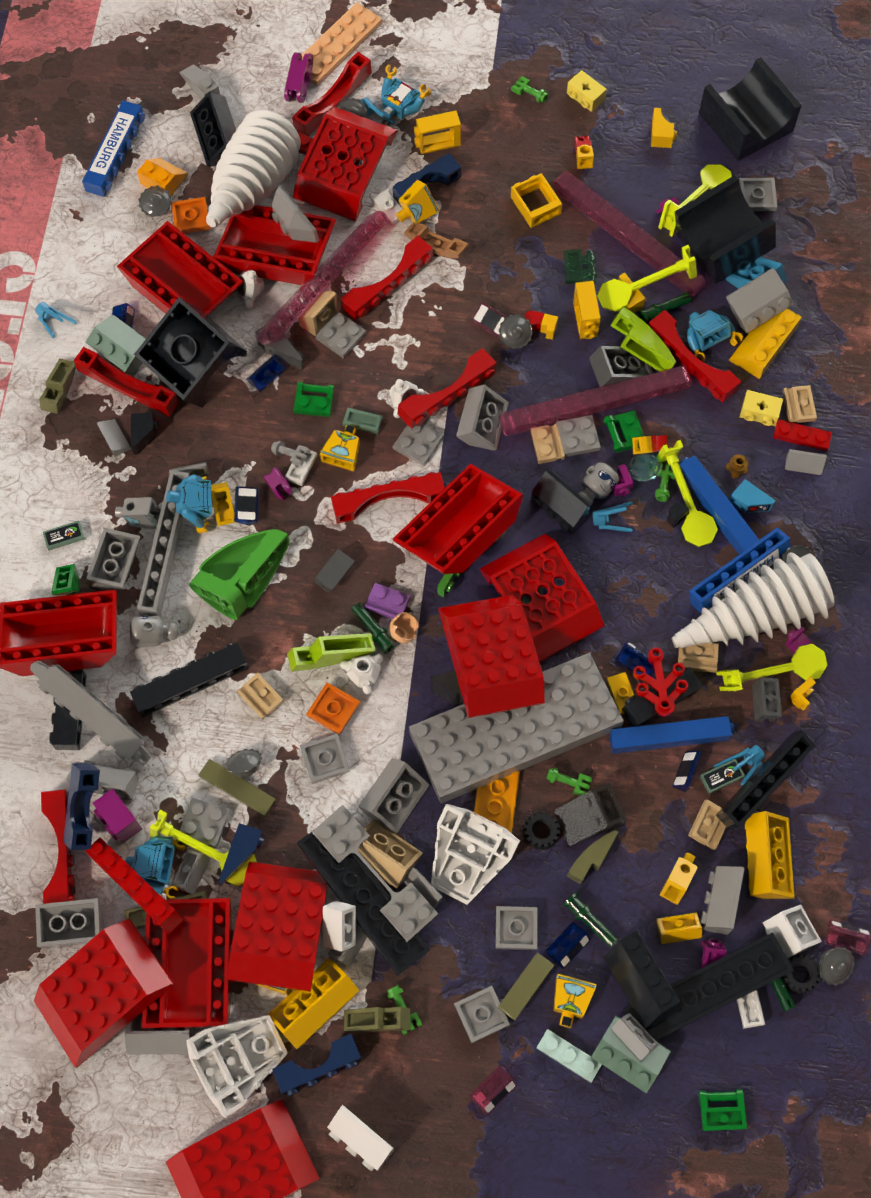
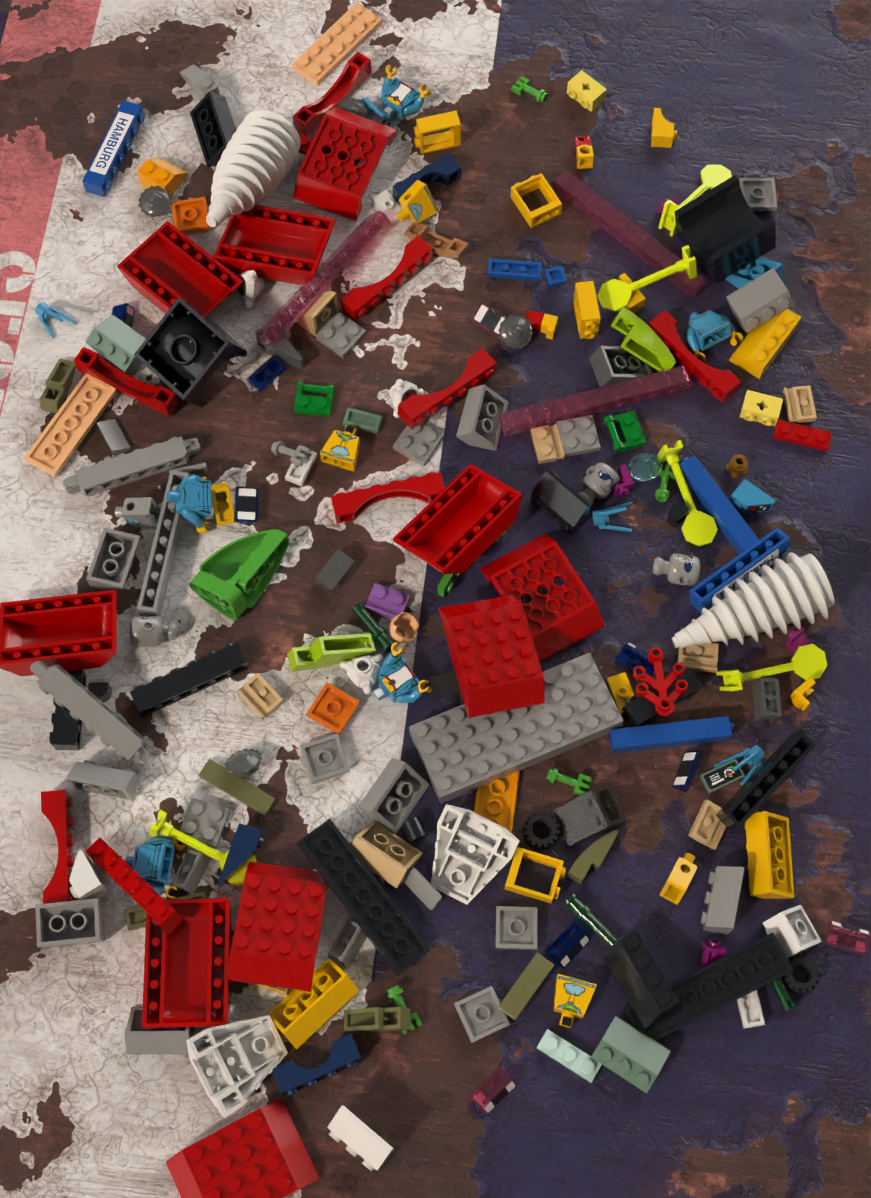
red slope [34,919,174,1068] -> none
tile [43,521,85,550] -> none
green slope [51,564,81,596] -> none
dark blue arch [63,763,100,850] -> none
magenta brick [93,788,143,843] -> none
black slope [131,412,159,455] -> none
magenta piece [263,467,292,500] -> none
light grey wedge [271,184,319,242] -> none
magenta piece [284,52,313,103] -> none
light grey hinge [312,805,438,942] -> none
white brick [323,901,356,952] -> none
clear green plate [563,250,597,284] -> none
light grey slope [612,1013,659,1060] -> none
leg [632,435,668,454] -> none
dark green pin [638,292,691,324] -> none
yellow slope [657,912,702,944] -> none
black piece [699,57,802,161] -> none
green plate [699,1089,747,1131] -> none
light grey slope [785,449,827,475] -> none
dark grey piece [819,947,855,986] -> none
none -> light nougat plate [24,373,117,478]
none -> light grey hinge [63,436,201,497]
none -> white slope [69,850,109,900]
none -> black brick [88,682,112,703]
none -> torso [373,642,432,703]
none -> black brick [402,816,429,844]
none -> blue plate [487,258,542,281]
none -> yellow window [504,847,566,904]
none -> blue tile [544,266,567,288]
none -> light grey piece [652,554,701,586]

